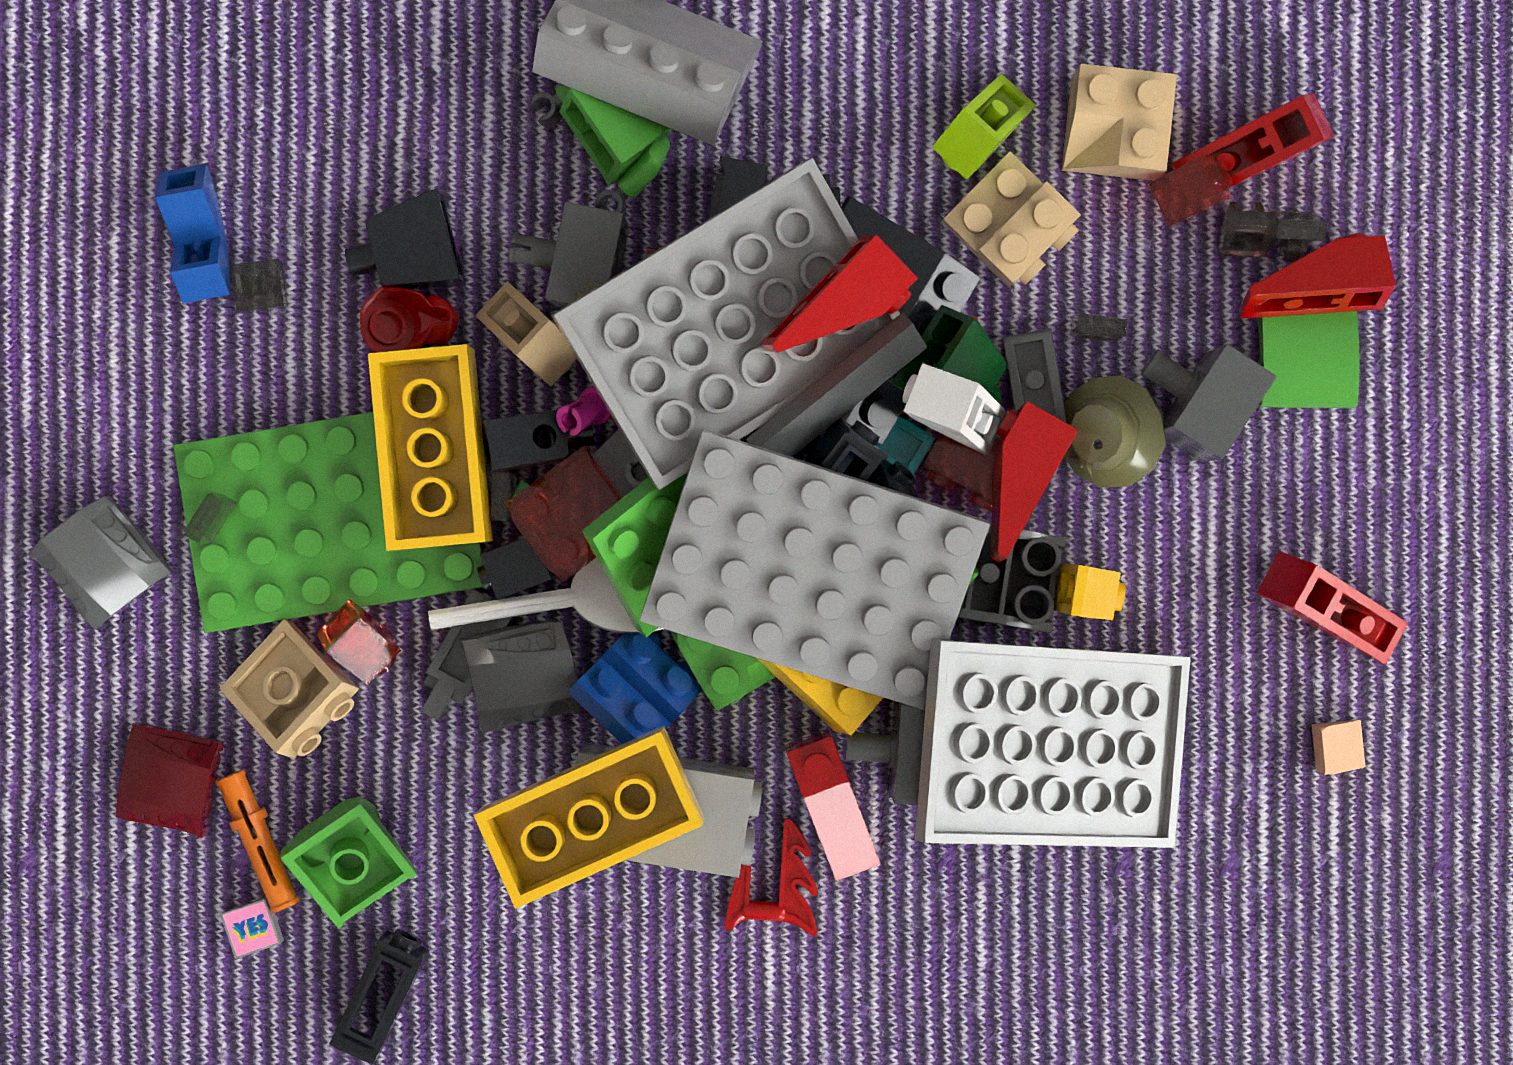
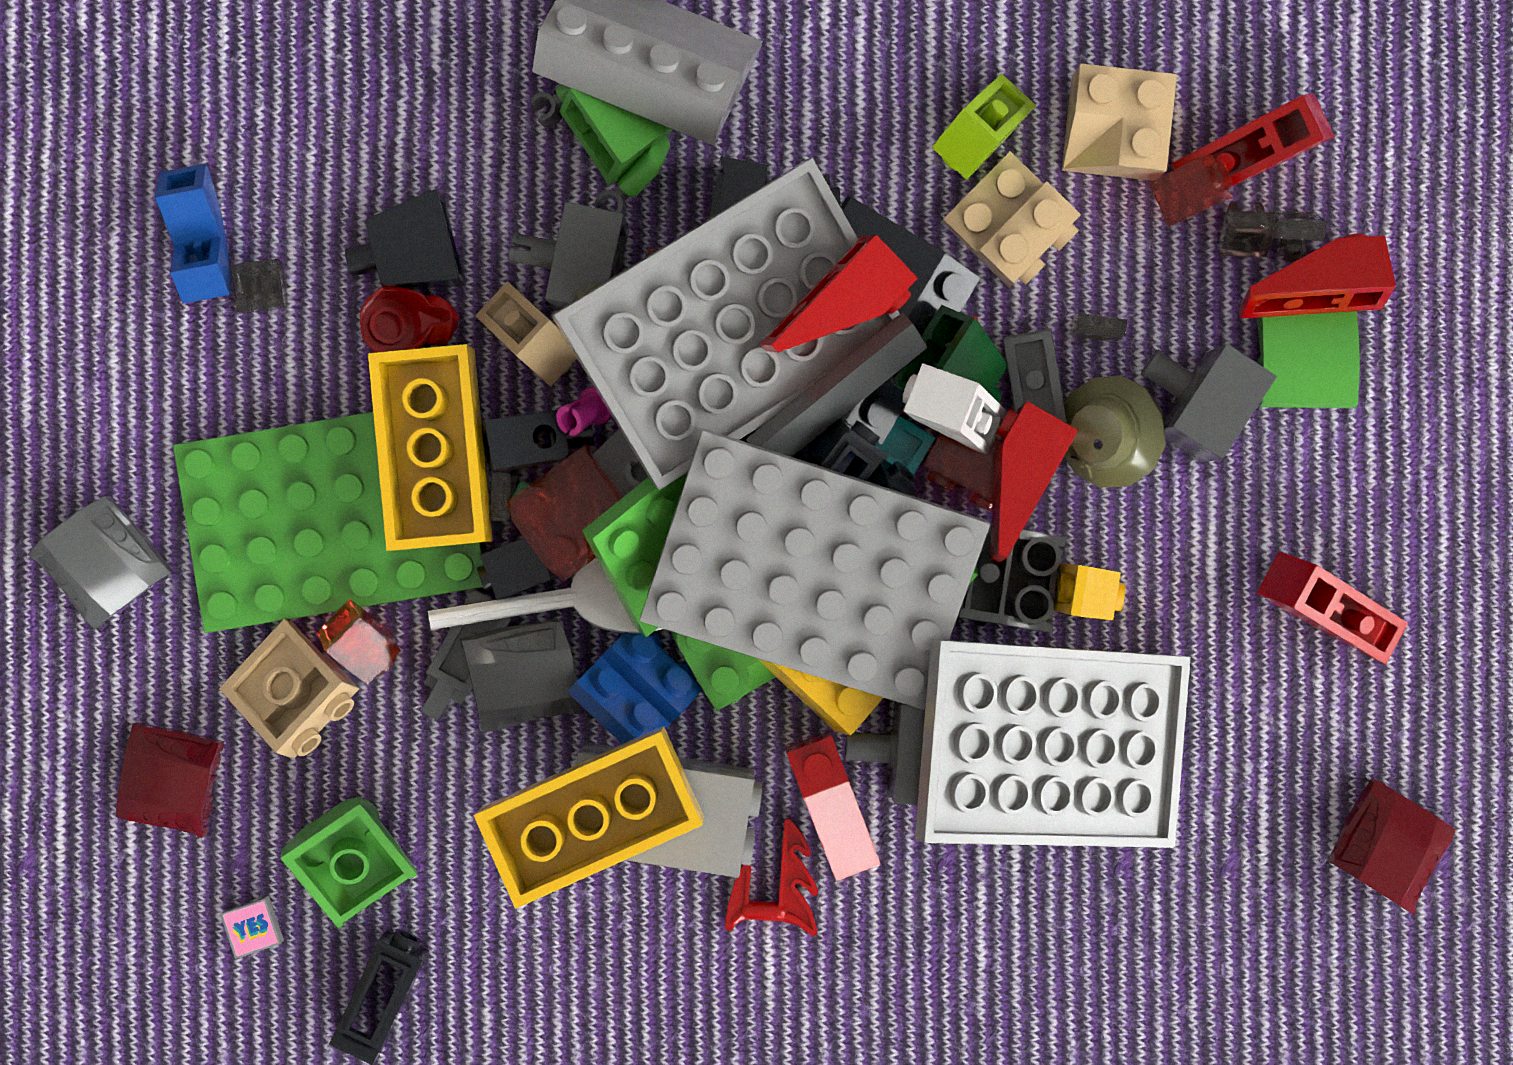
clear smoke tile [184,493,237,544] -> none
orange pin [216,769,300,913] -> none
light nougat slope [1311,719,1365,775] -> none
none -> dark red slope [1327,778,1456,915]

